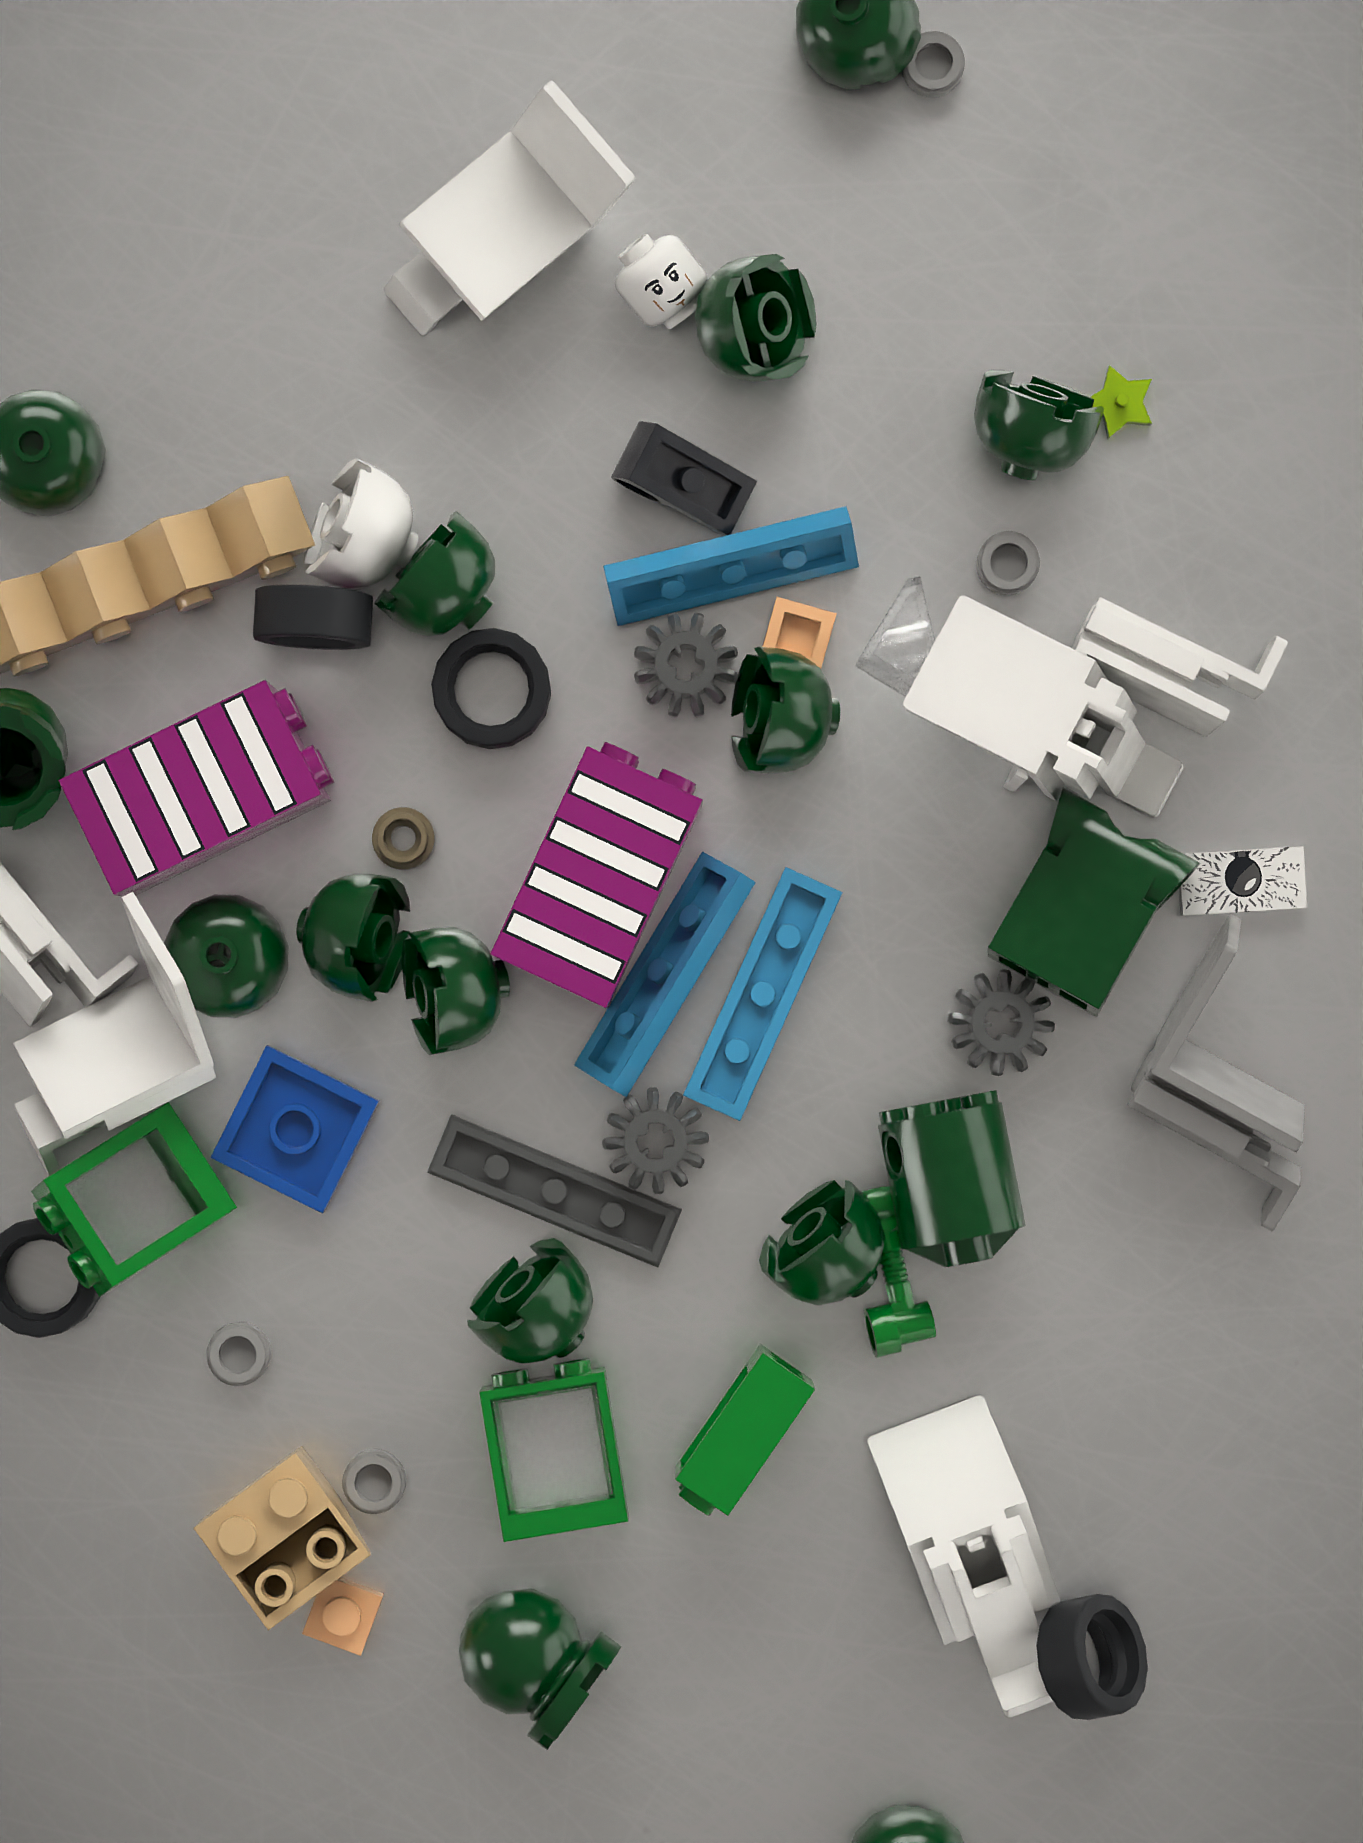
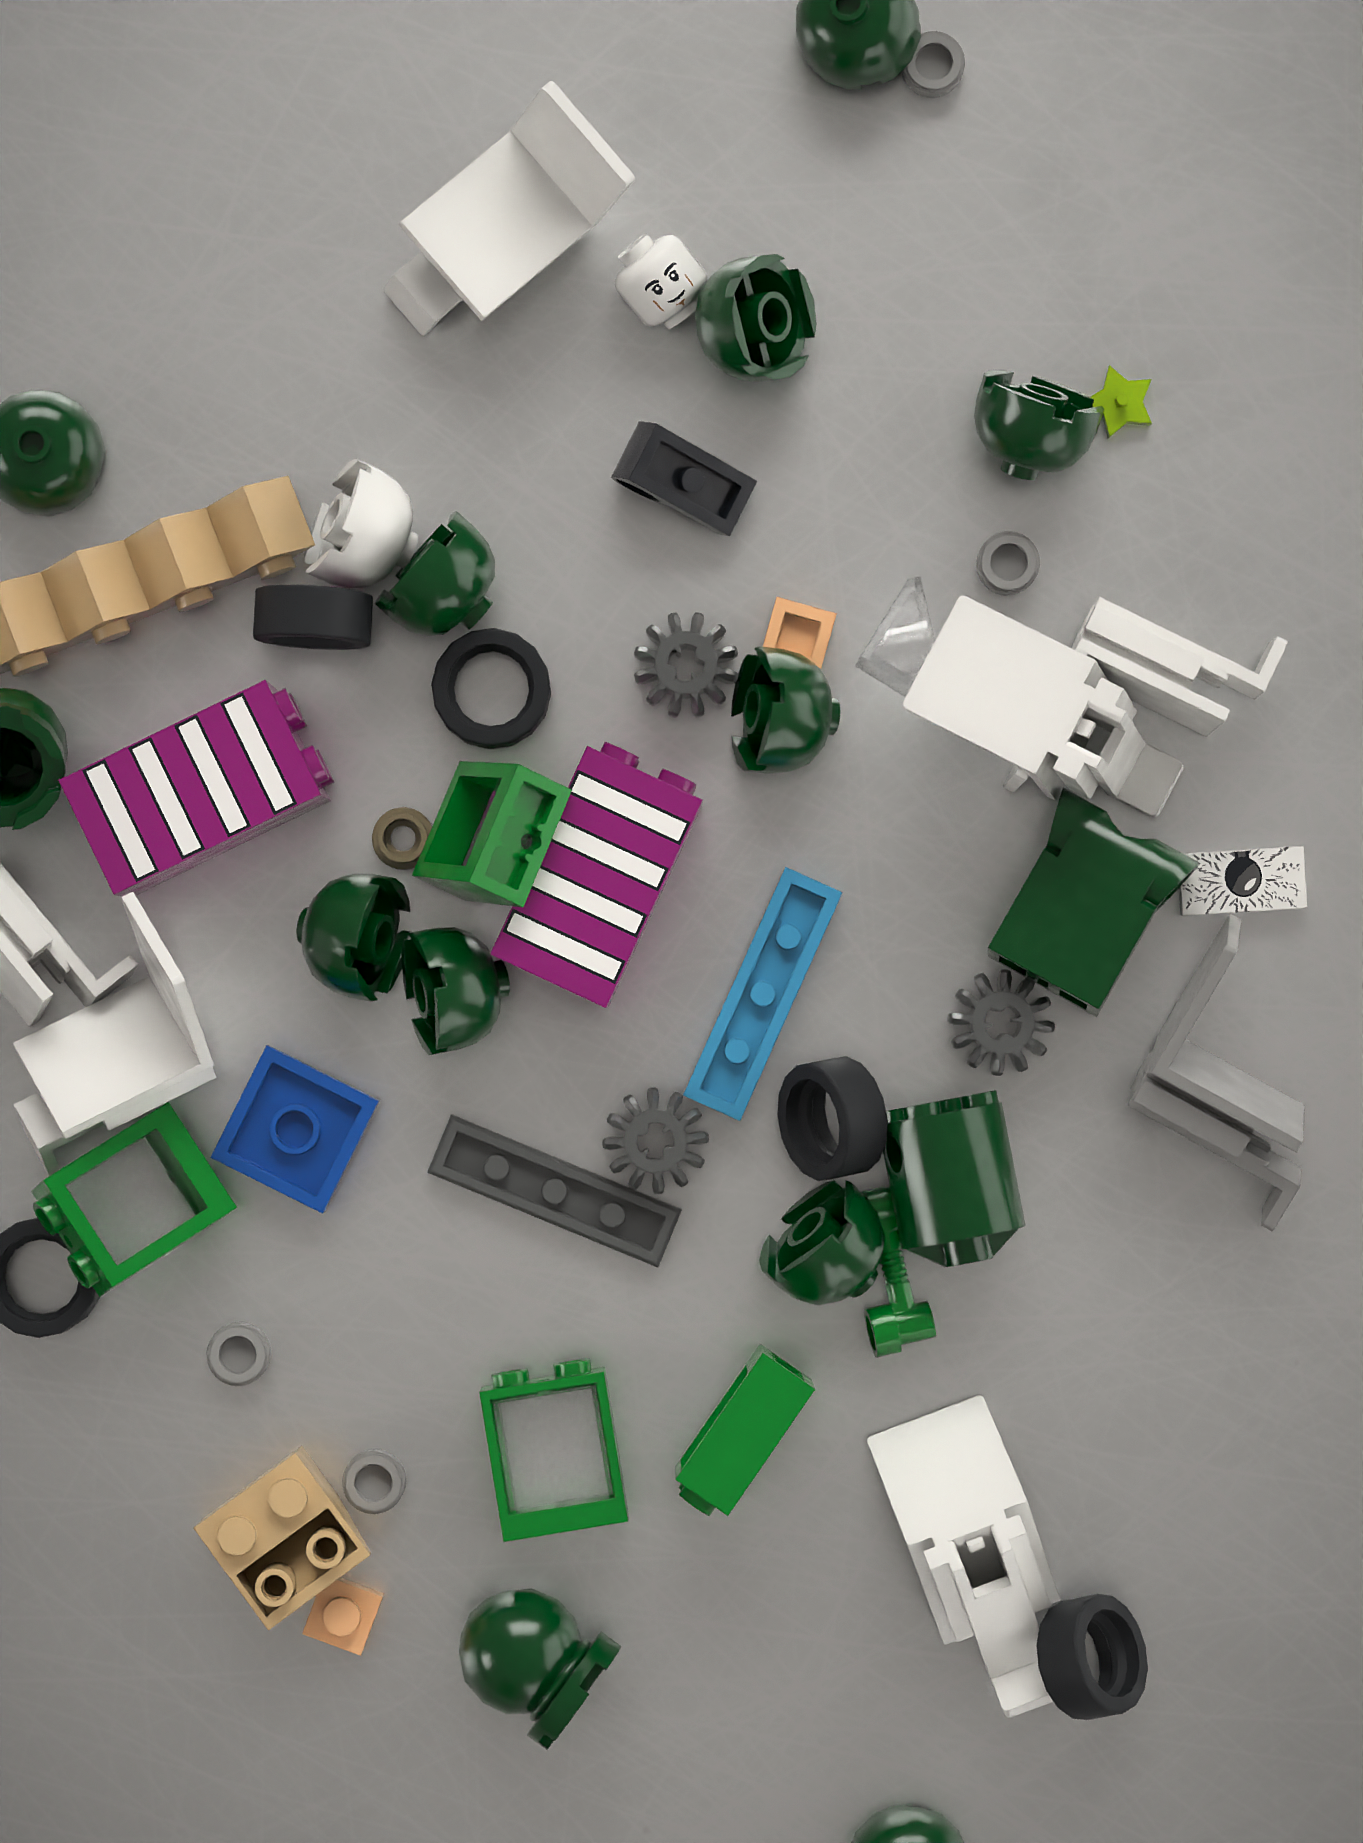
dark green cylinder [164,894,289,1018] -> none
dark green cylinder [467,1238,593,1364] -> none
dark azure plate [574,851,756,1097] -> none
dark azure plate [603,506,859,626] -> none
none -> green window [412,761,572,907]
none -> black tyre [777,1056,888,1181]

